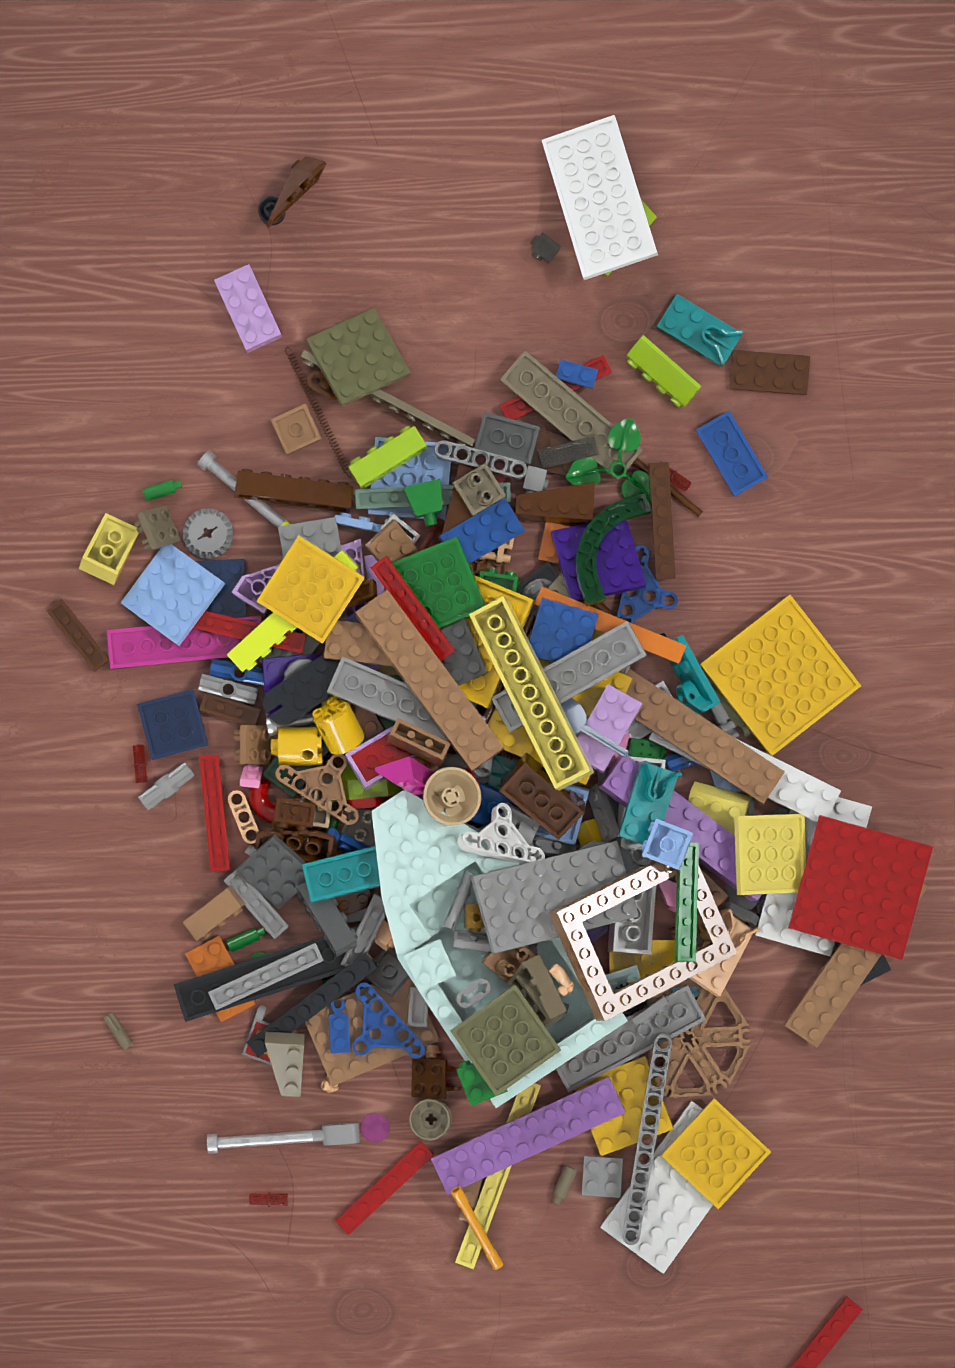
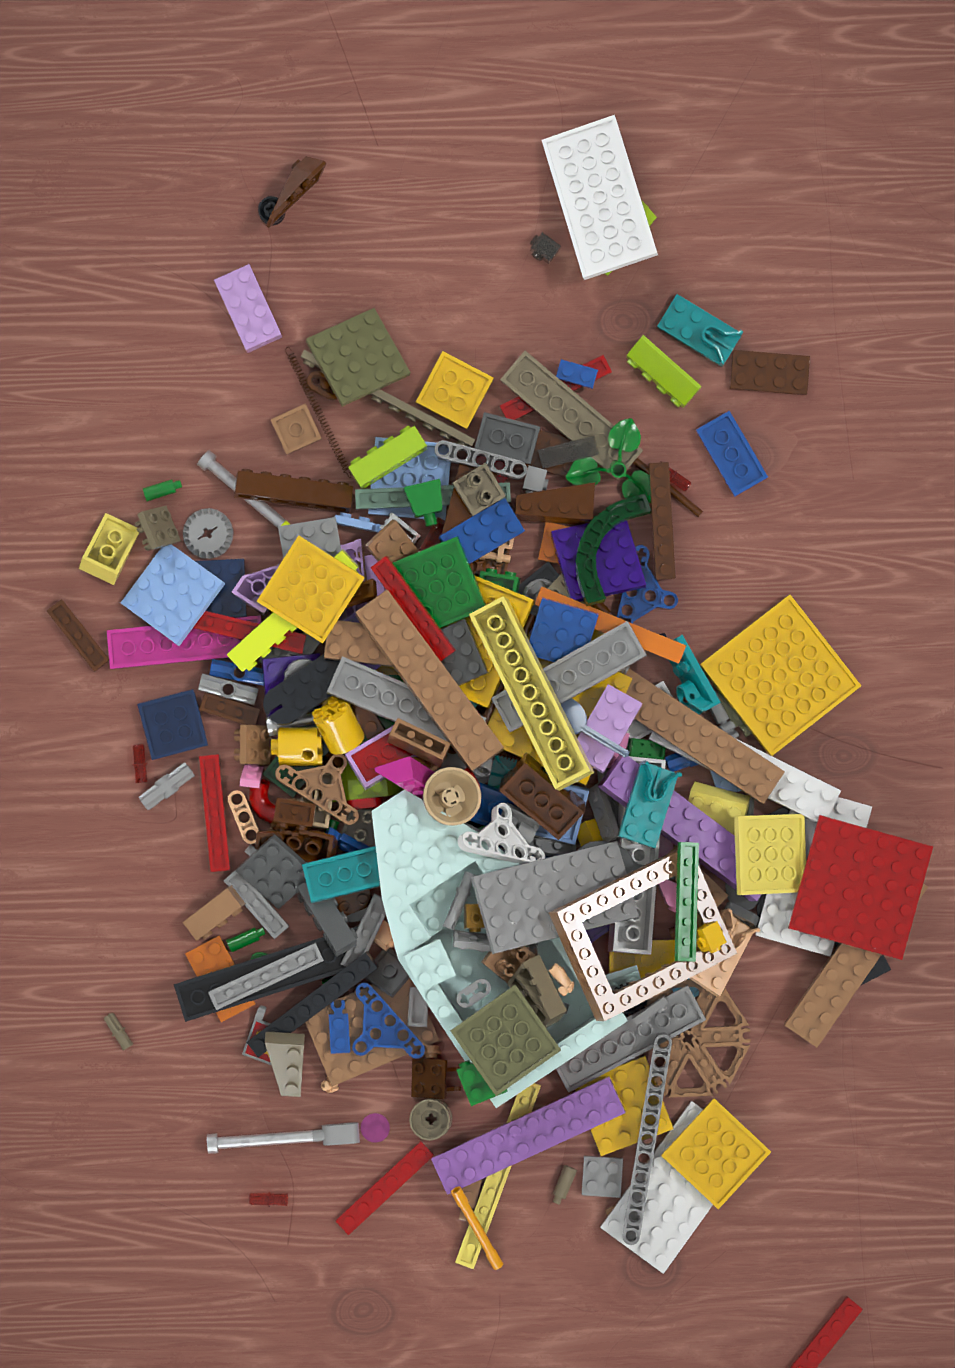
light blue plate [641,819,694,870] -> none
none -> yellow plate [416,351,494,429]
none -> yellow brick [696,921,727,953]

